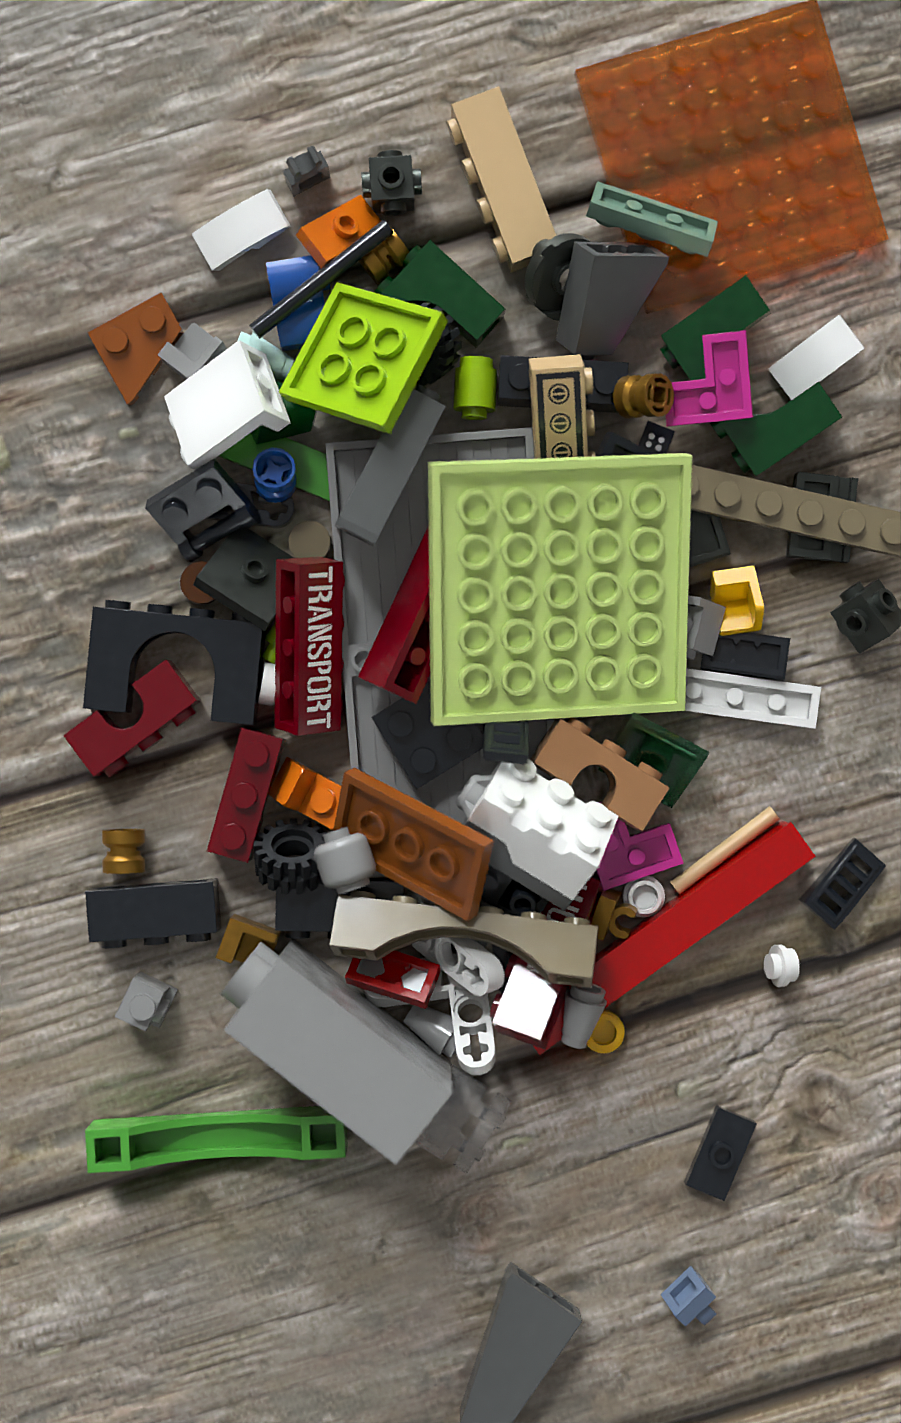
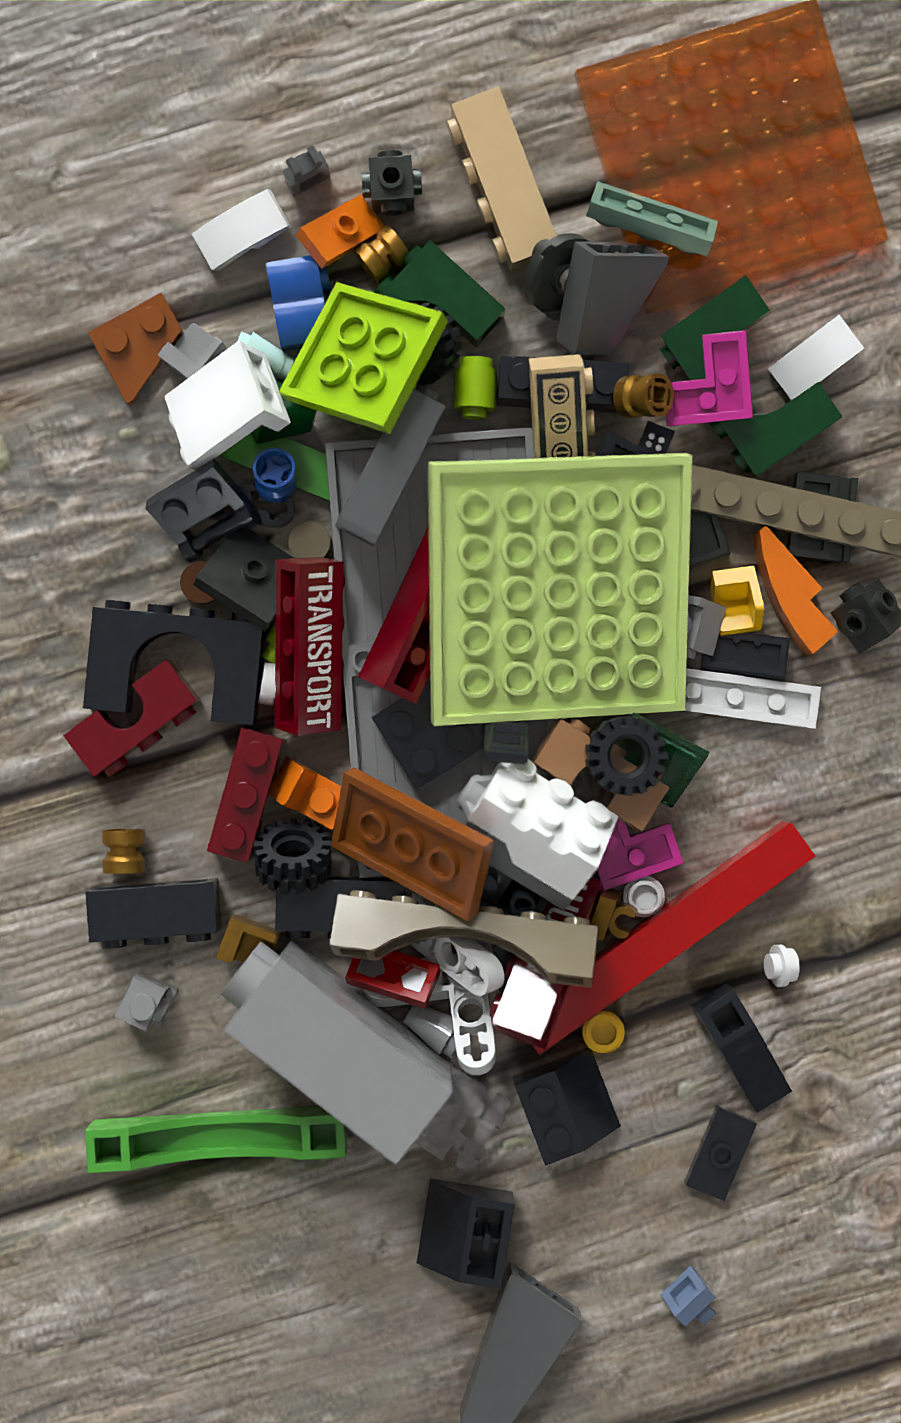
black bar [249,220,393,339] -> none
light grey head [314,827,376,894] -> none
light grey cone [561,983,607,1049] -> none
tan bar [670,806,780,895] -> none
black slope [798,838,886,930] -> none
none -> black slope [416,1178,515,1289]
none -> black slope [513,1047,621,1166]
none -> black tyre [585,717,668,795]
none -> black slope [691,983,792,1113]
none -> orange slope [753,526,839,656]

